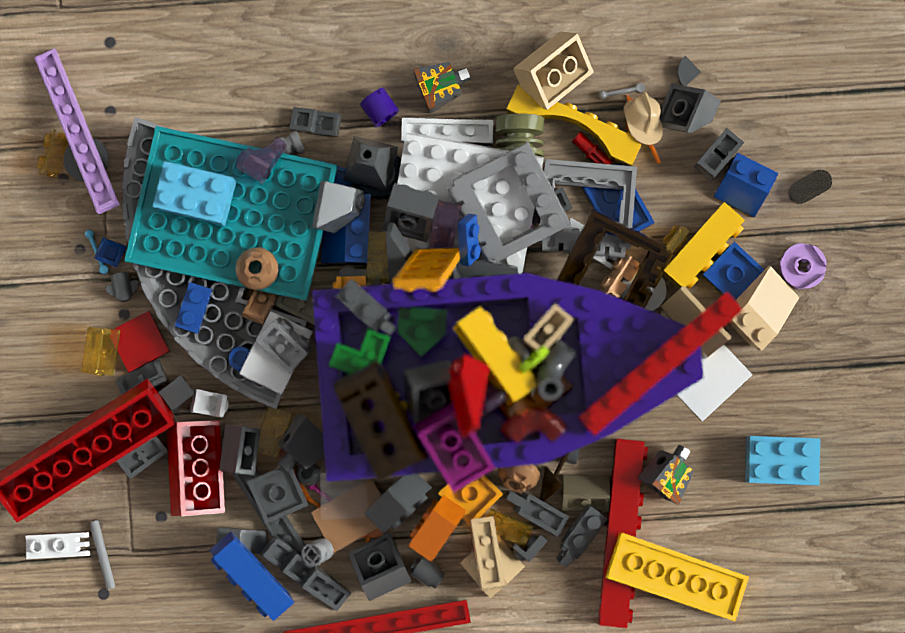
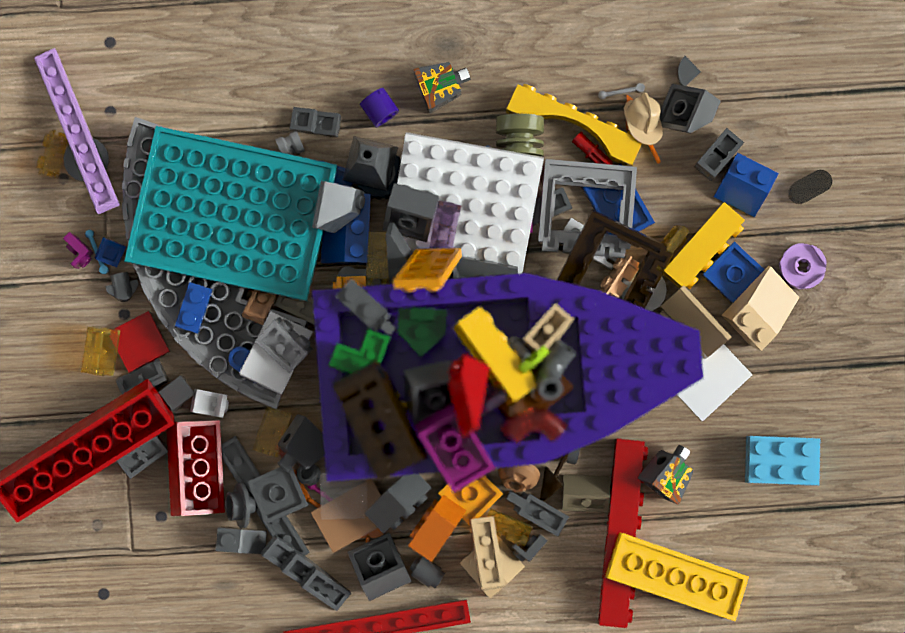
white hinge [26,532,90,559] -> none
light grey bar [90,520,116,590] -> none
medium azure brick [153,161,236,227] -> none
blue brick [210,532,295,621] -> none
dark grey brick [219,424,261,475] -> none
clear purple arch [236,137,287,185] -> none
medium nougat piece [236,248,278,290] -> none
light grey wheel [302,538,333,566] -> none
white plate [401,118,493,144] -> none
light grey hinge [447,142,571,262] -> none
blue plate [458,213,481,266] -> none
tan slope [513,31,594,110] -> none
dark grey hinge [556,504,608,567] -> none
red brick [578,292,743,436] -> none
none -> magenta bracket [63,232,94,269]
none -> dark grey piece [225,483,256,528]

